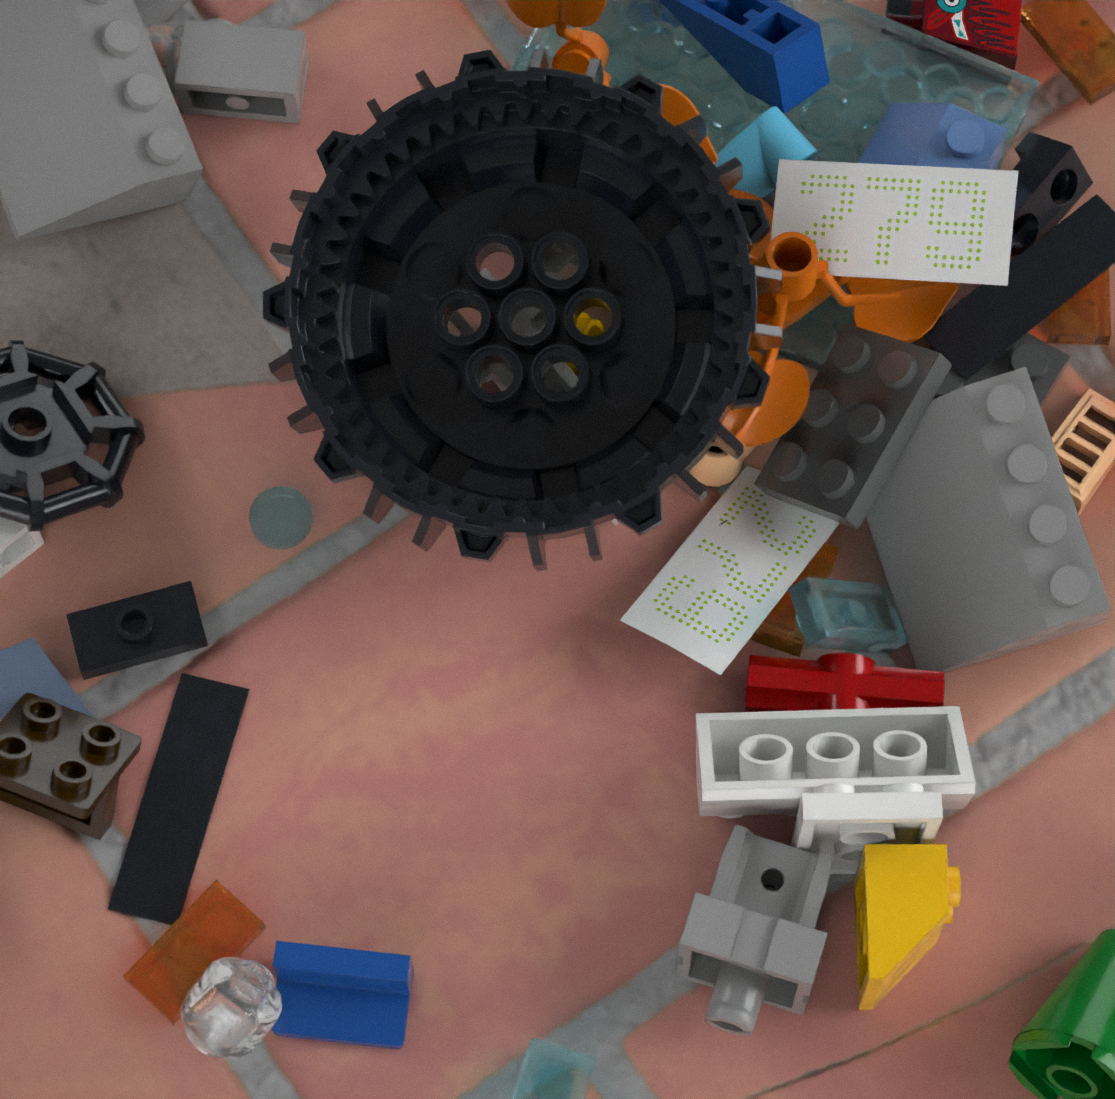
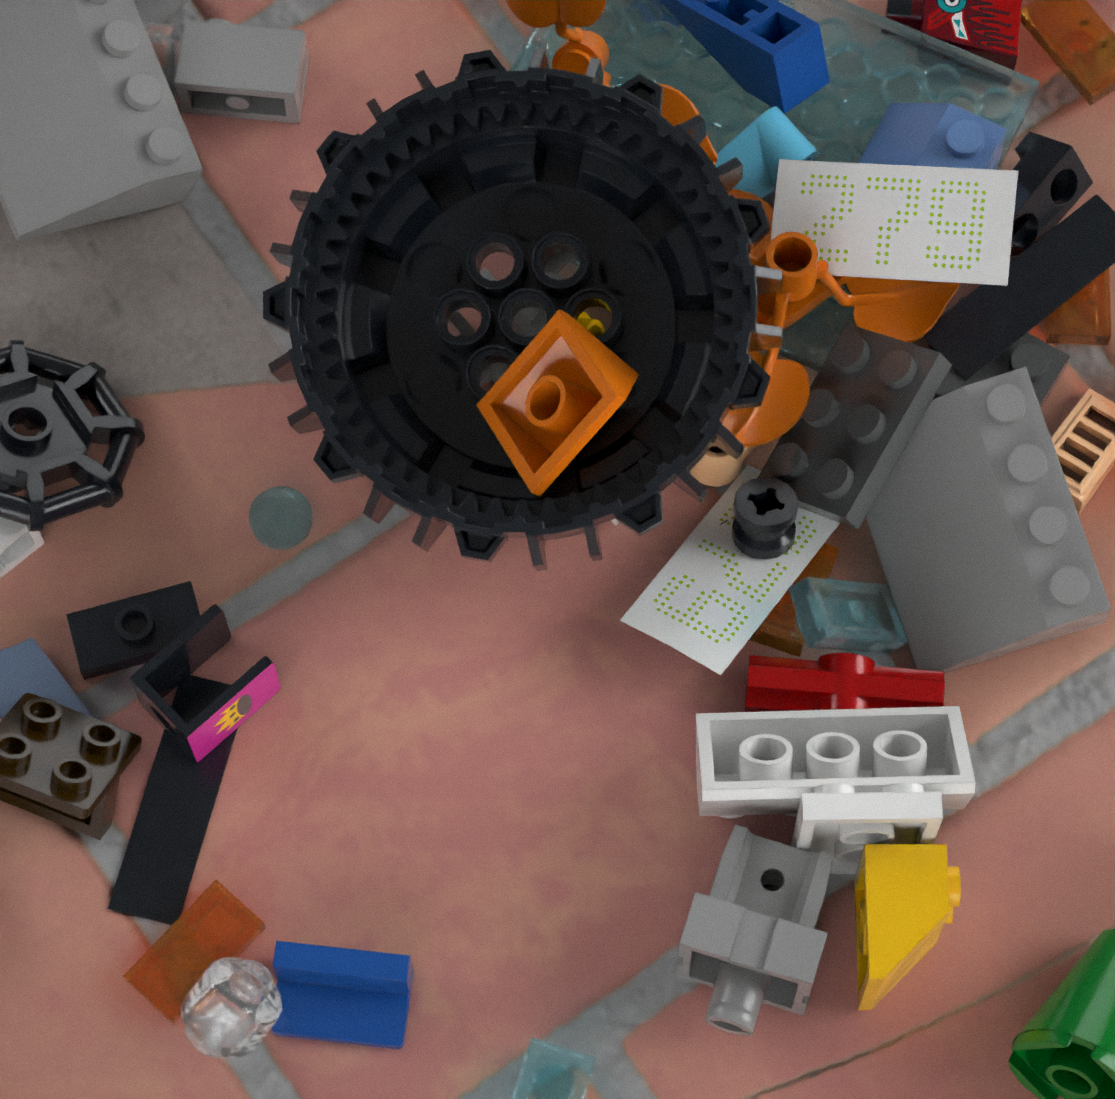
none -> black piece [129,604,281,763]
none -> orange slope [476,310,639,496]
none -> black wheel [732,477,798,559]

